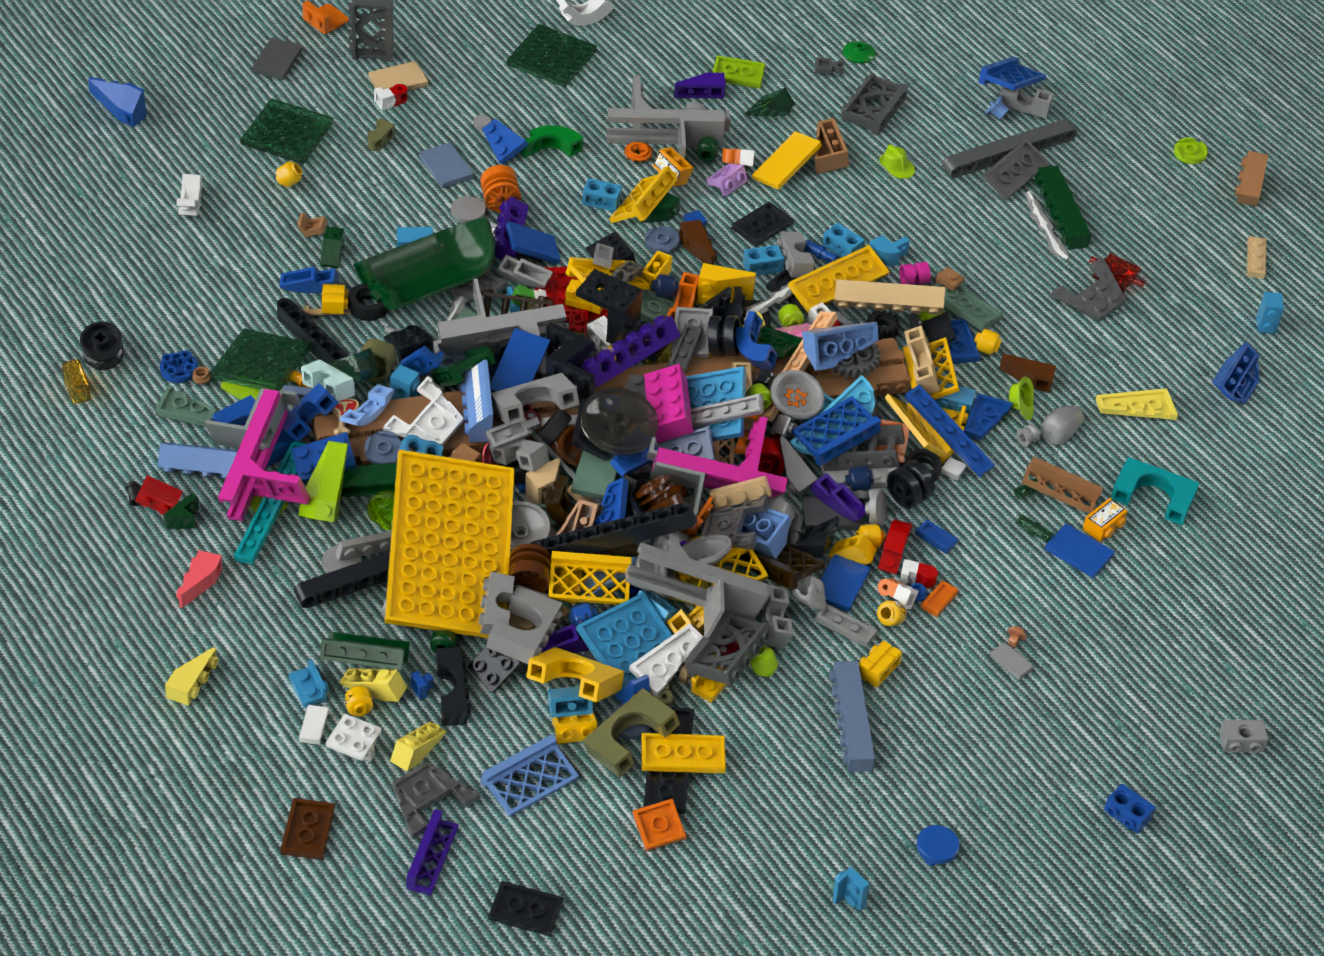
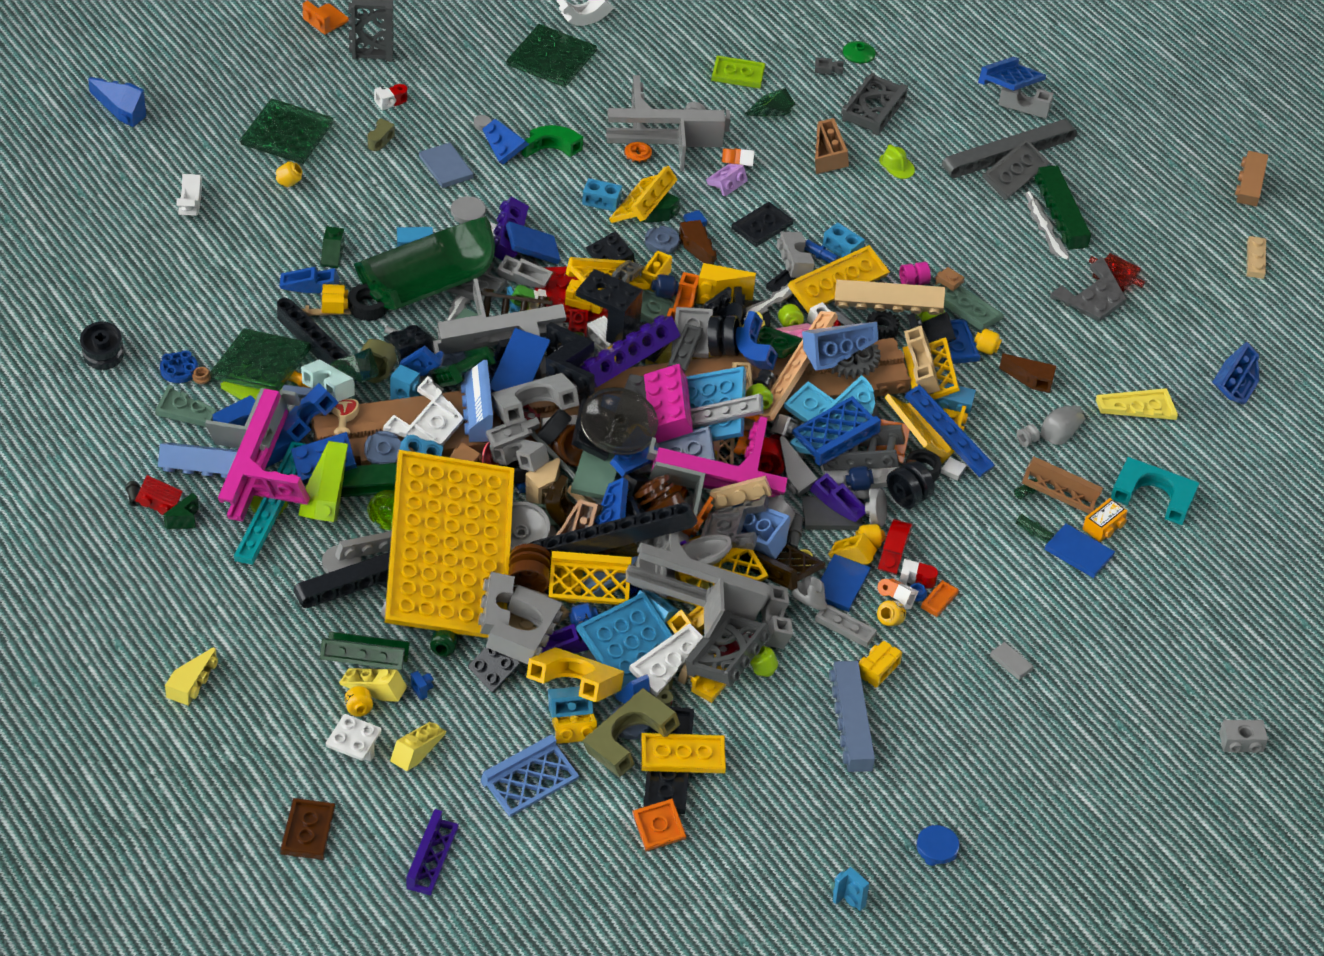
clear yellow brick [62,359,91,404] -> none
coral slope [176,550,223,608] -> none
dark grey tile [252,38,302,80] -> none
dark azure bracket [289,659,329,708] -> none
medium nougat bracket [297,213,328,237] -> none
white tile [299,705,329,745] -> none
light blue slope [340,384,394,426] -> none
tan tile [368,61,428,91] -> none
flat silver wing [392,762,481,839] -> none
black arch [436,647,471,726] -> none
orange wheel [480,165,521,212] -> none
black tile [488,881,564,937] -> none
light grey tile [593,243,614,268] -> none
light orange brick [653,147,694,187] -> none
dark purple slope [674,72,725,99] -> none
dark green head [696,136,719,162] -> none
dark azure brick [743,245,784,276] -> none
yellow tile [752,131,822,190] -> none
light grey piece [770,370,825,420] -> none
black slope [794,516,839,558] -> none
dark azure brick [869,235,910,266] -> none
blue tile [915,520,958,554] -> none
blue wing [964,393,1013,441] -> none
medium blue piece [985,95,1009,120] -> none
nougat plate [1007,626,1027,648] -> none
lime piece [1009,377,1034,420] -> none
blue brick [1104,783,1156,834] -> none
lime tile [1173,137,1208,164] -> none
dark azure brick [1256,292,1284,334] -> none

